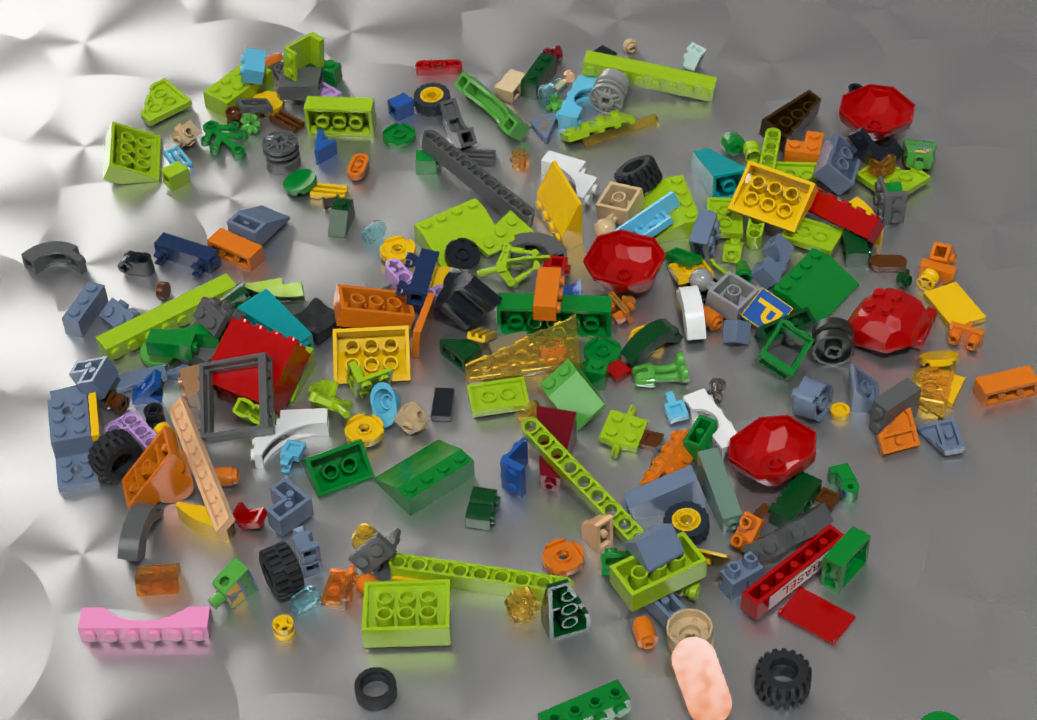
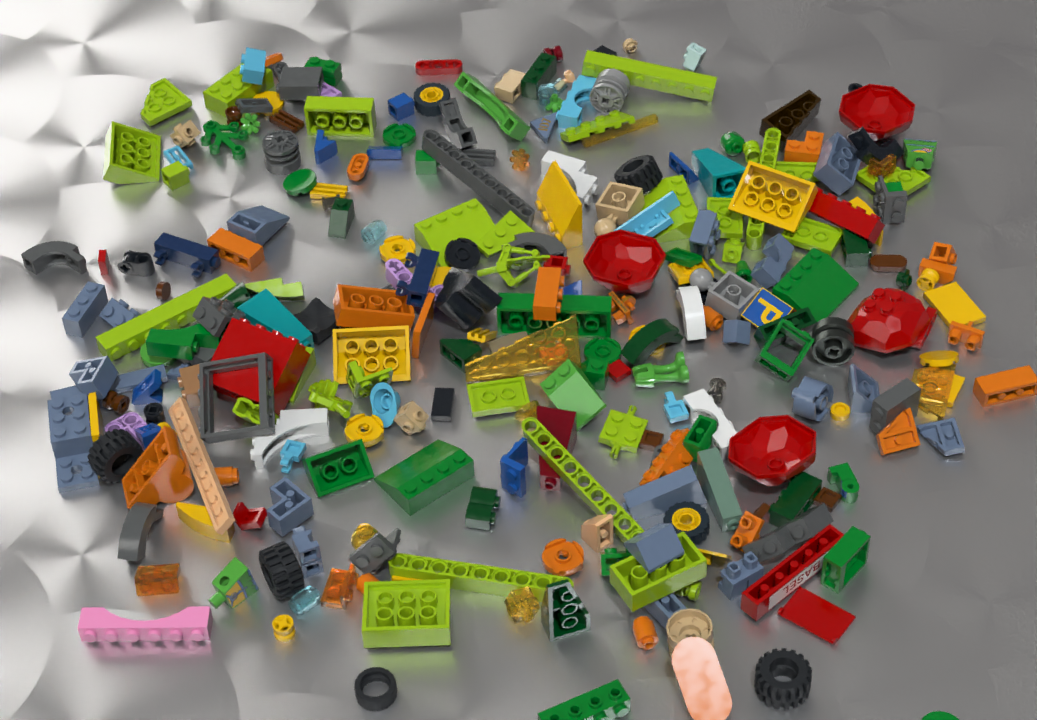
lime panel [283,32,324,82] -> none
none -> red tile [98,249,110,275]
none -> blue slope [134,422,161,451]
none -> blue slope [367,146,403,159]
none -> blue slope [669,152,699,184]

